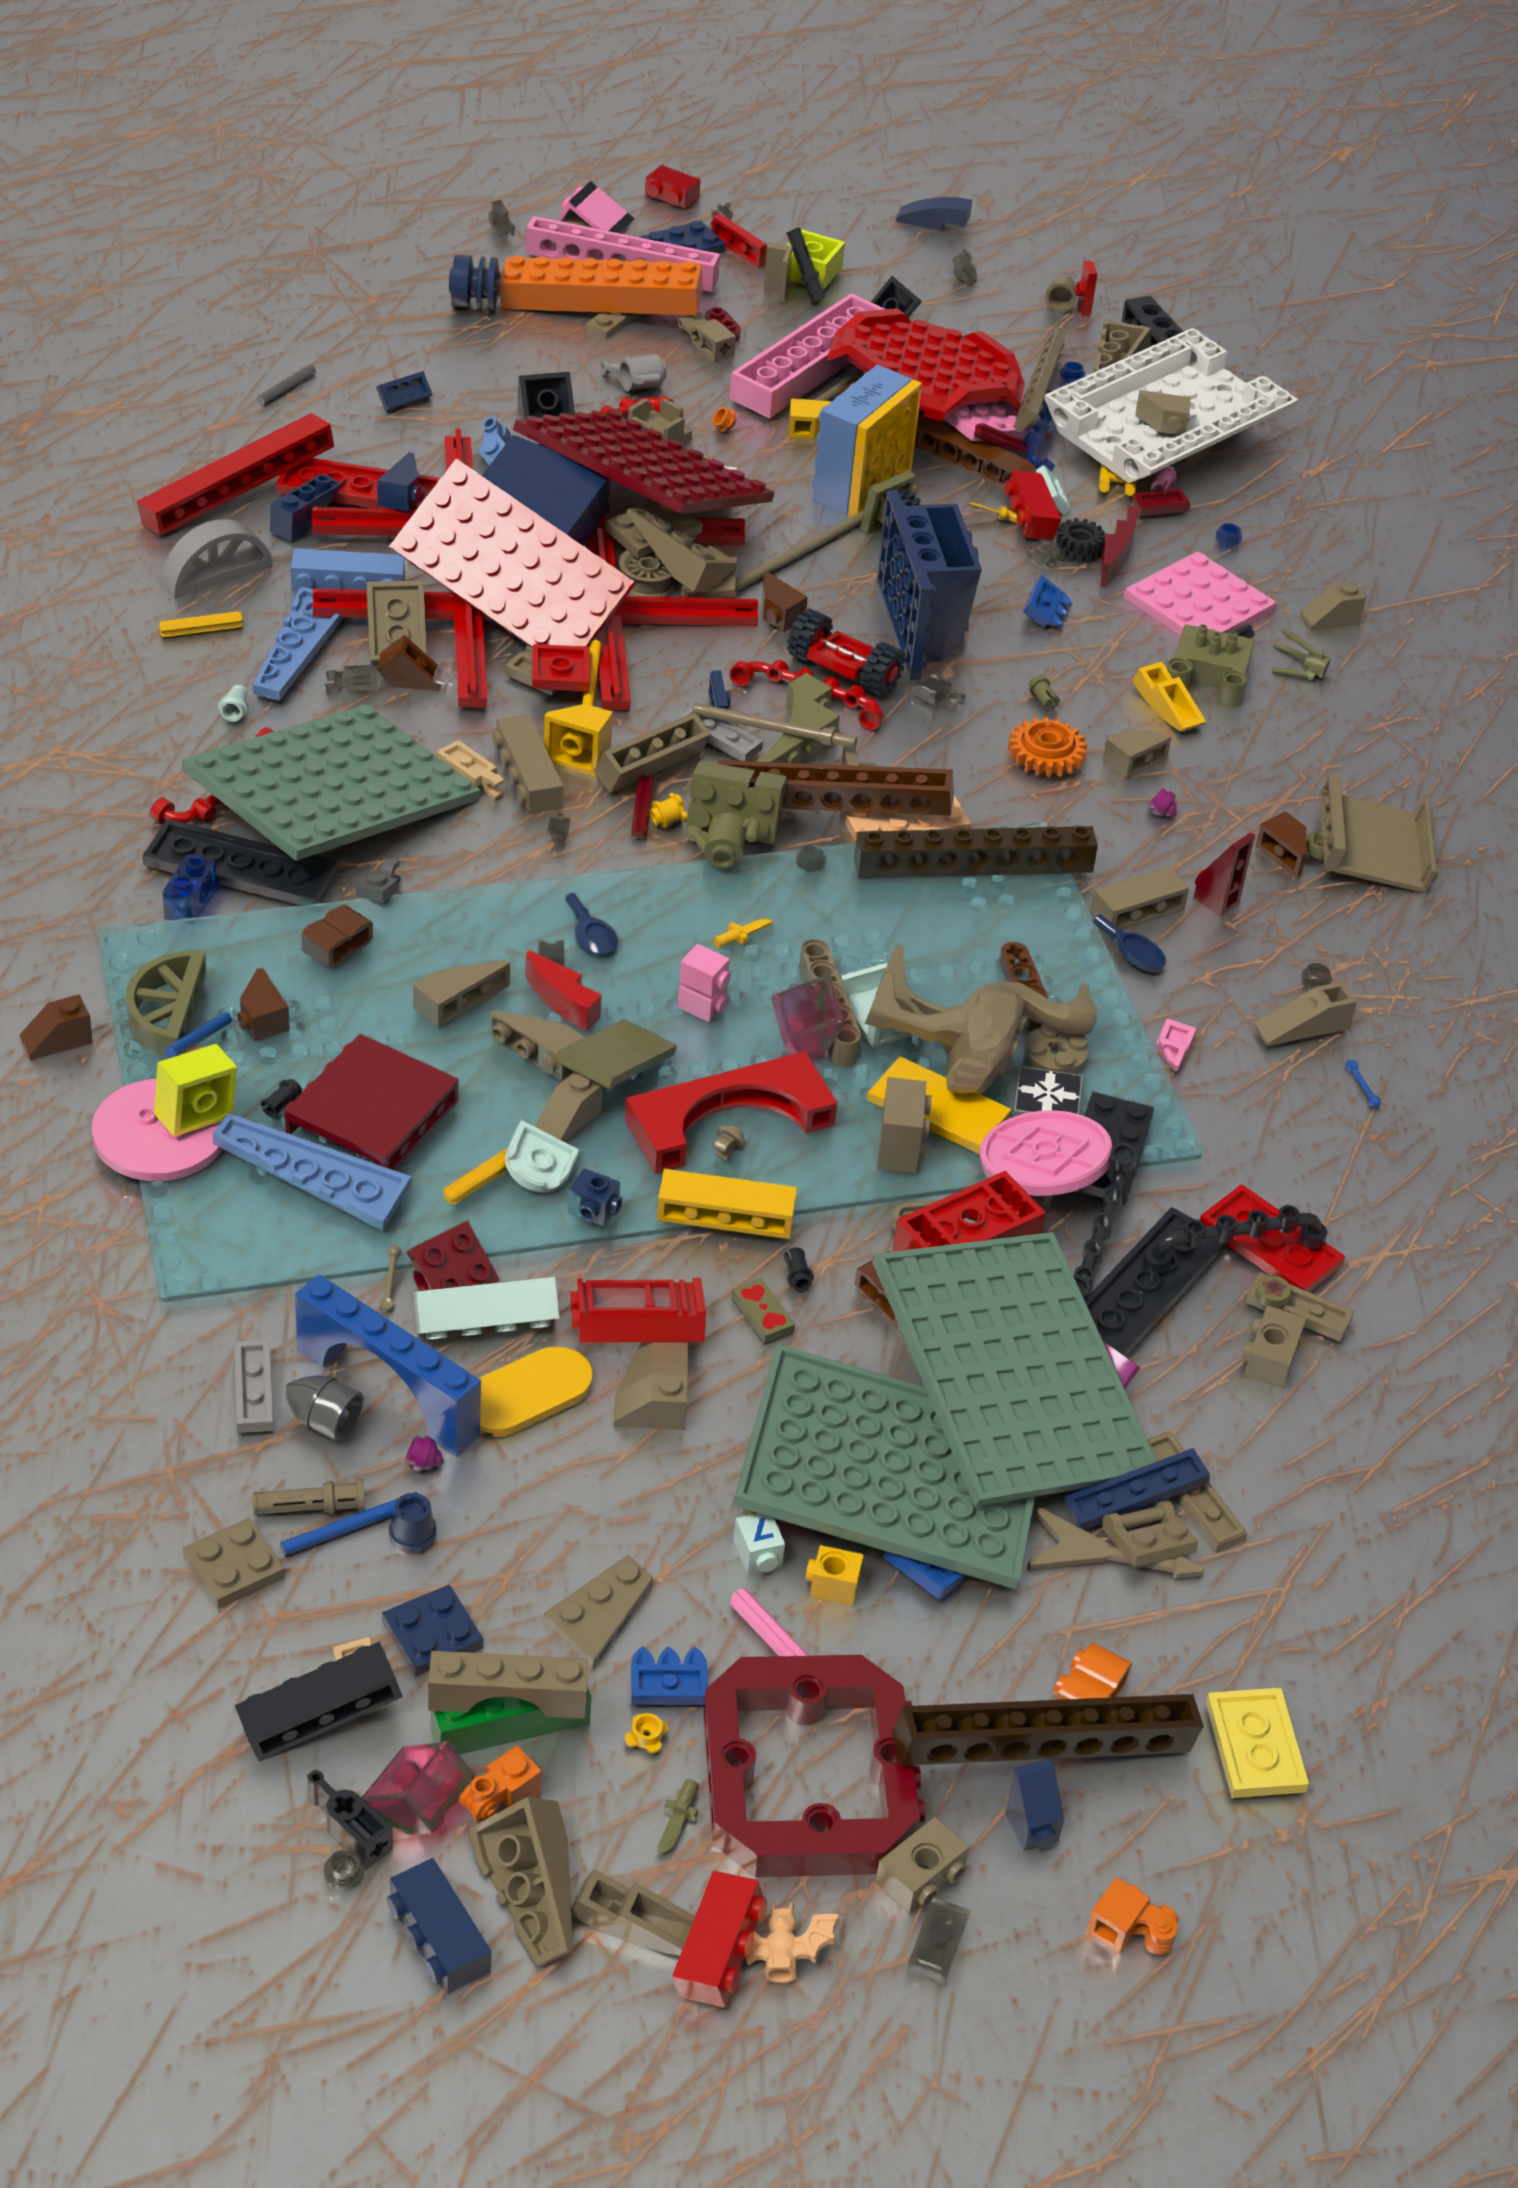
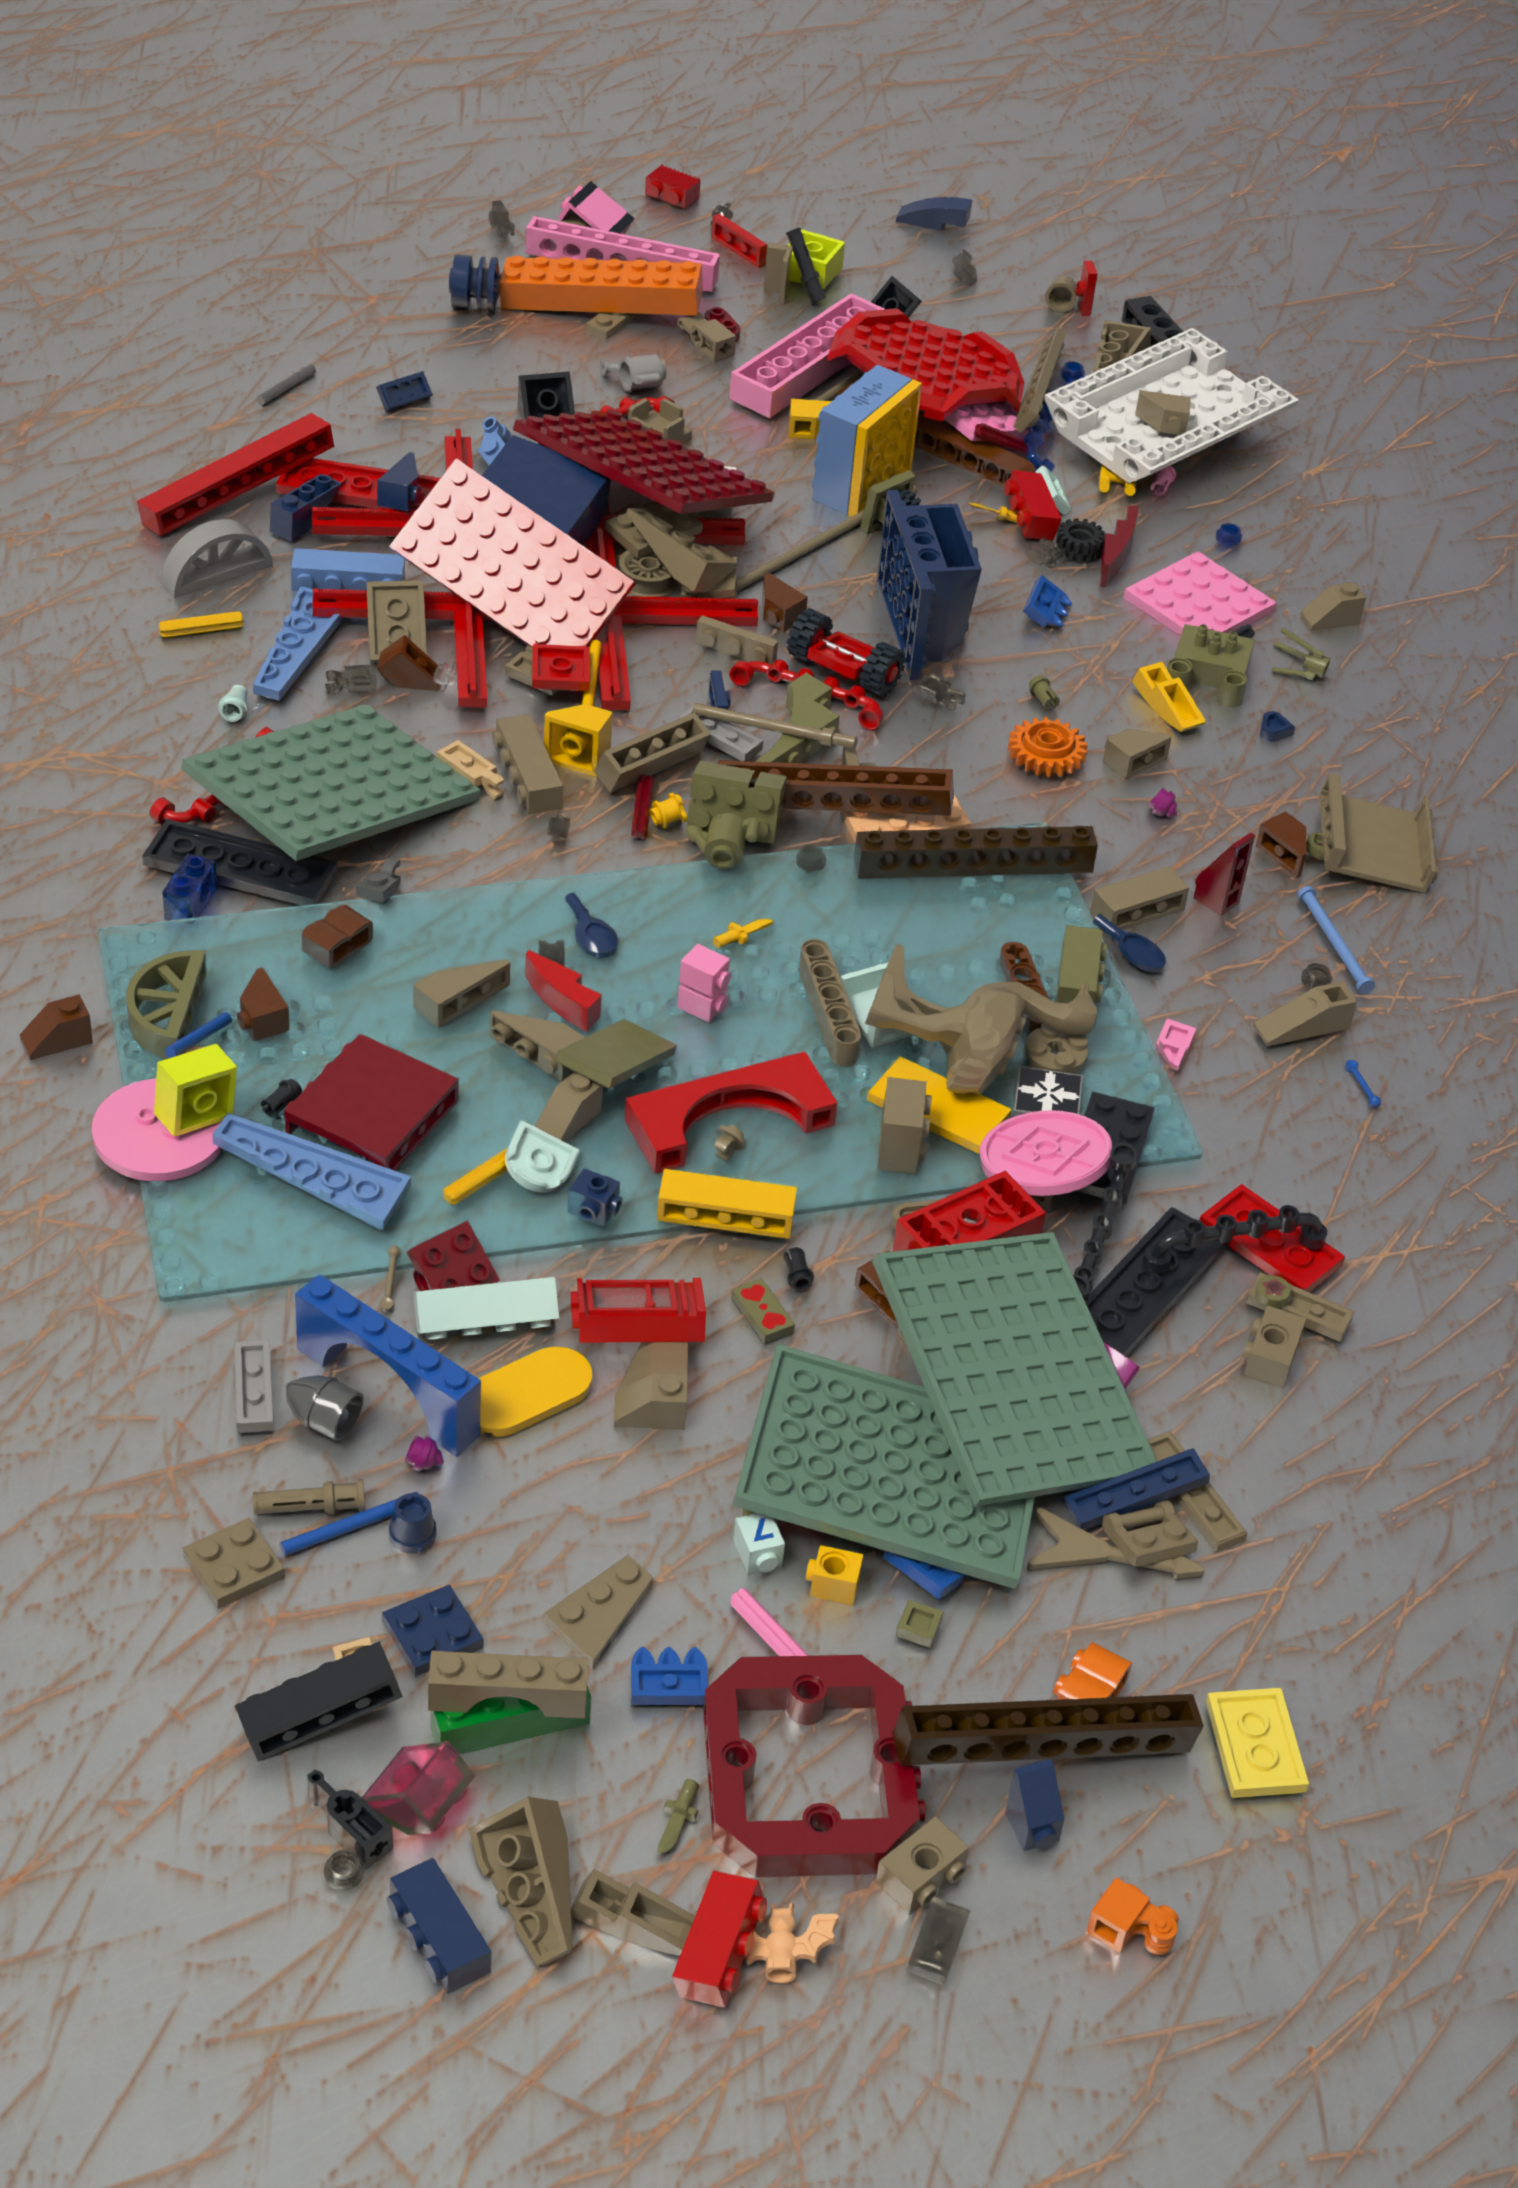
orange brick [459,1745,542,1823] -> none
yellow plate [625,1713,669,1754] -> none
dark blue plate [639,221,726,254] -> none
orange plate [713,407,737,432] -> none
clear pink slope [770,973,845,1059] -> none
dark red plate [1132,489,1190,516] -> none
none -> dark tan plate [696,615,778,665]
none -> olive plate [895,1599,944,1648]
none -> olive brick [1056,925,1107,1003]
none -> dark blue tile [1260,711,1295,742]
none -> medium blue bar [1297,886,1375,994]

